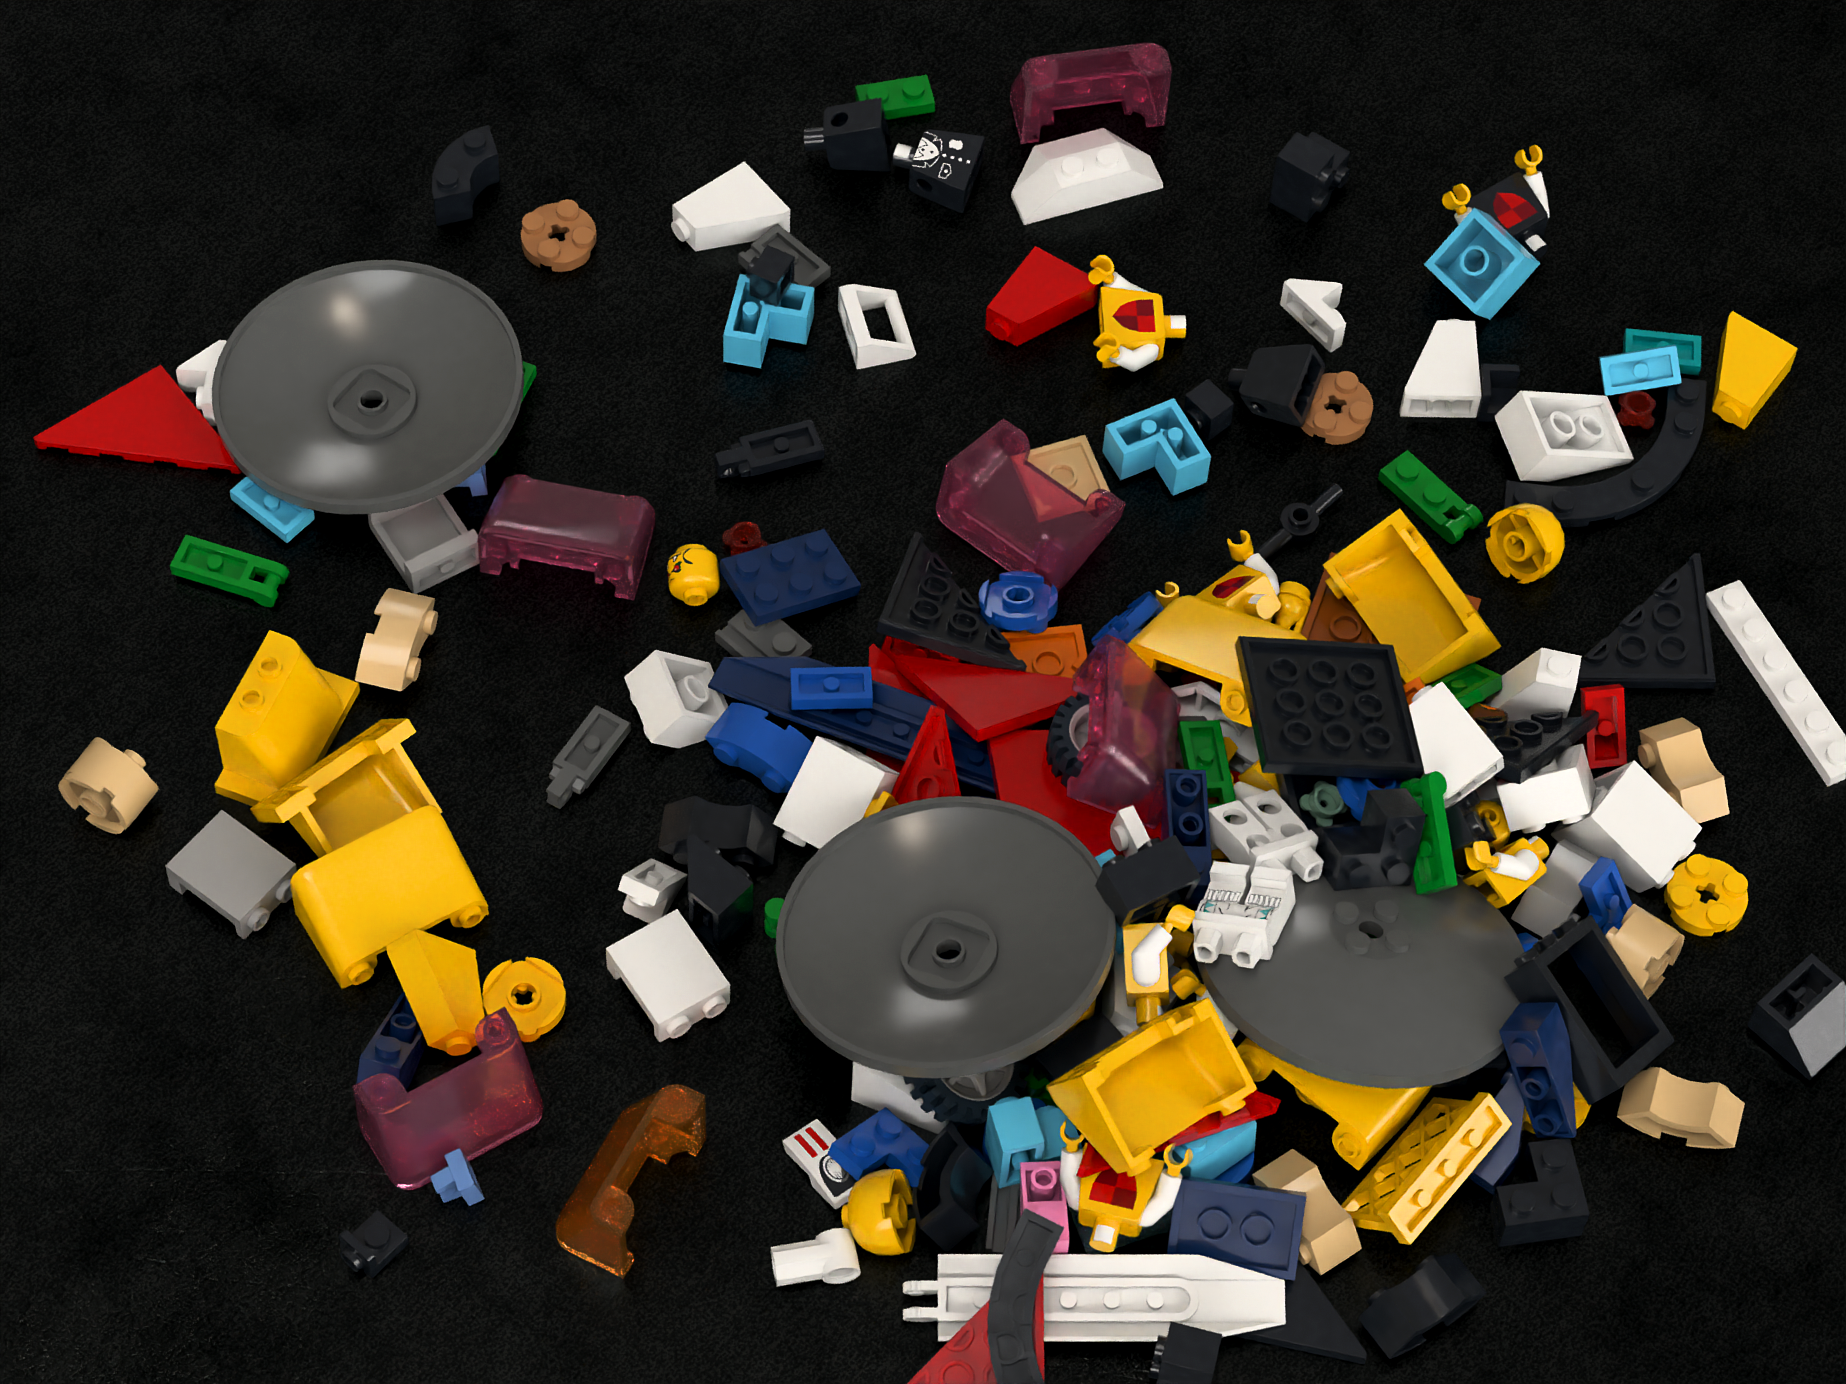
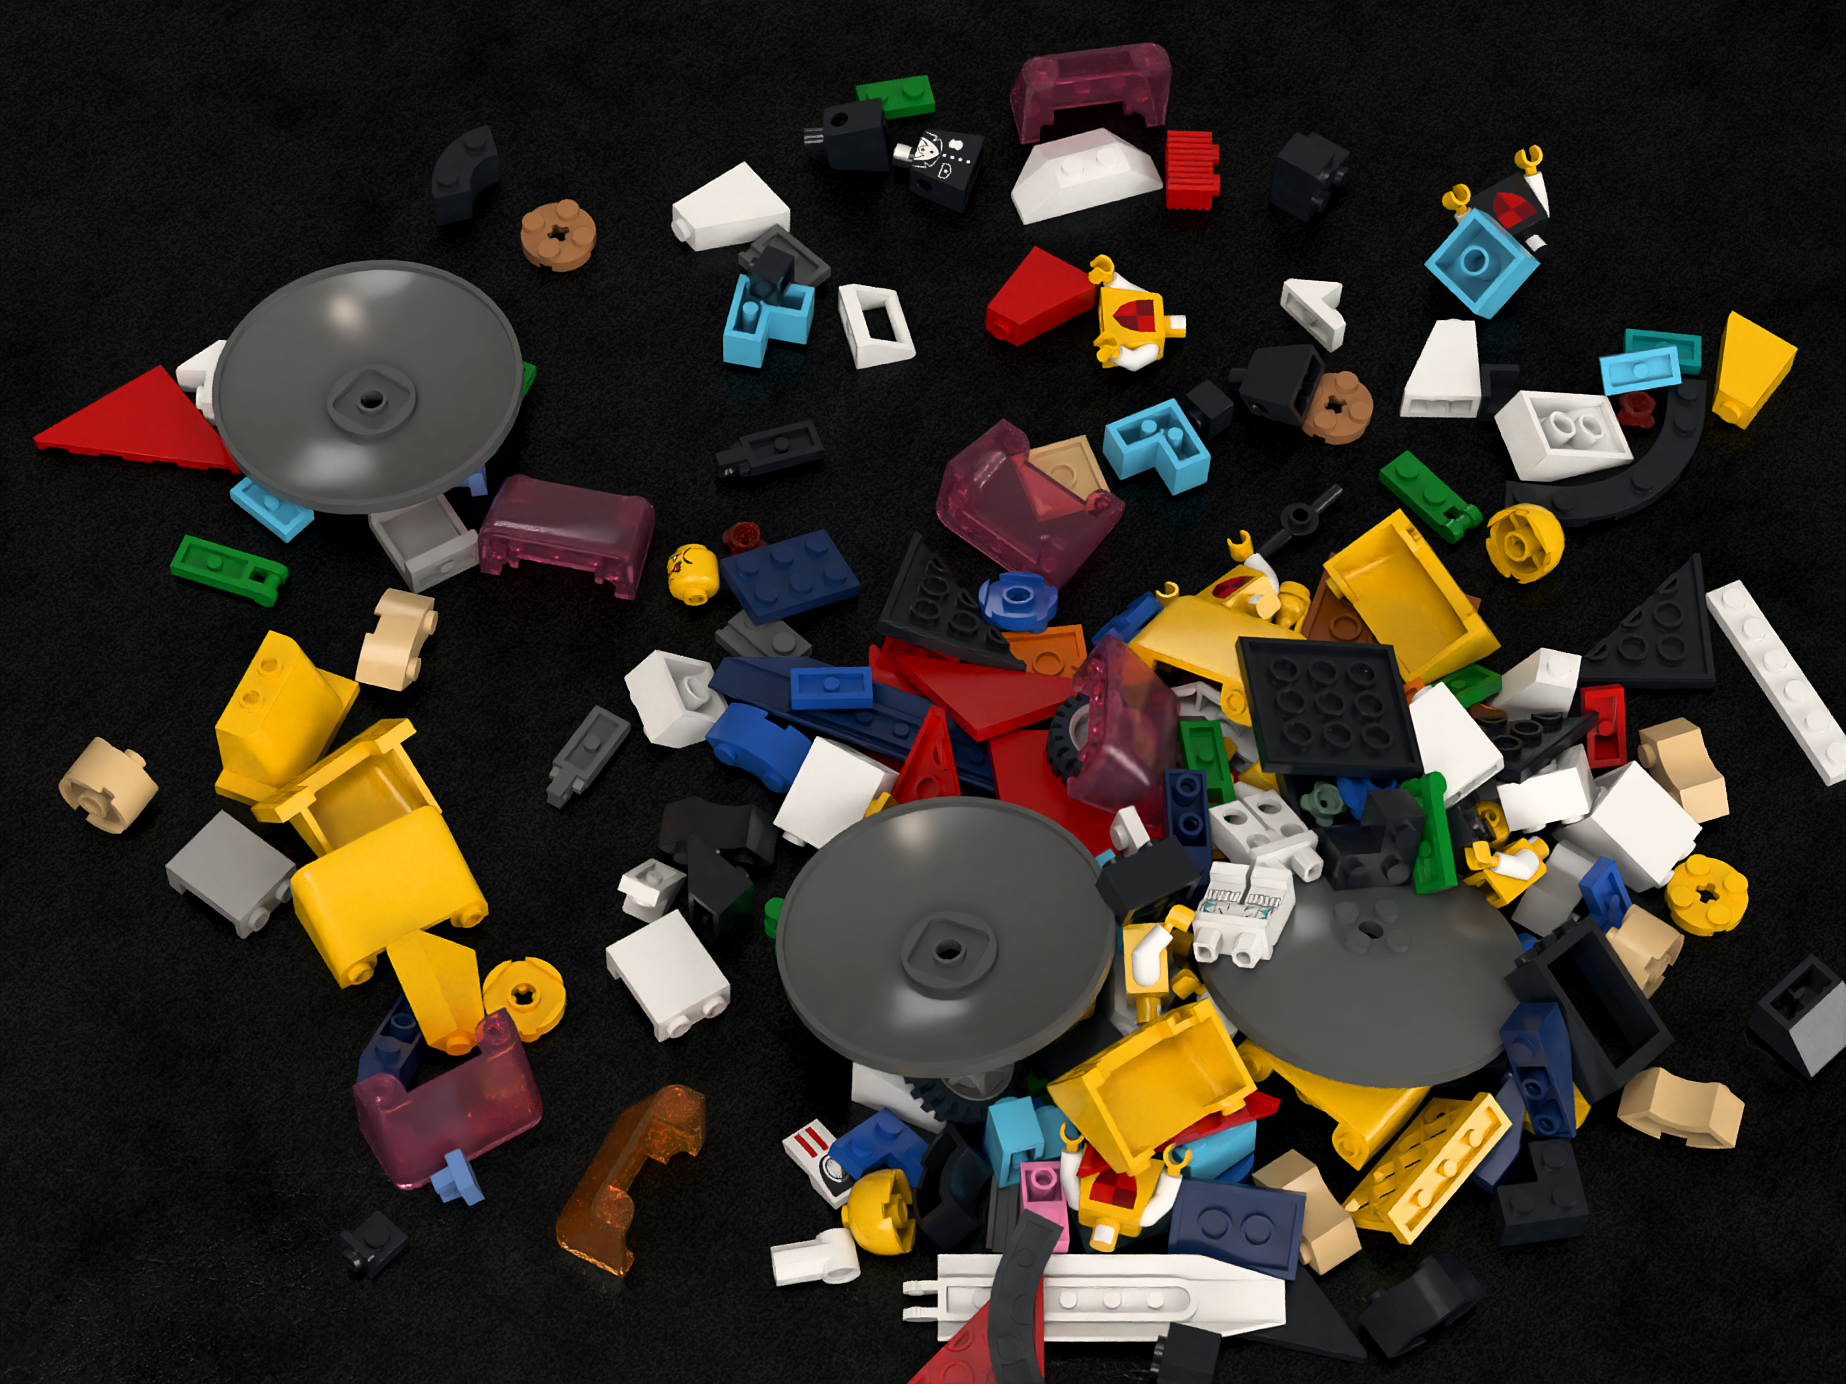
none -> red brick [1165,130,1220,211]

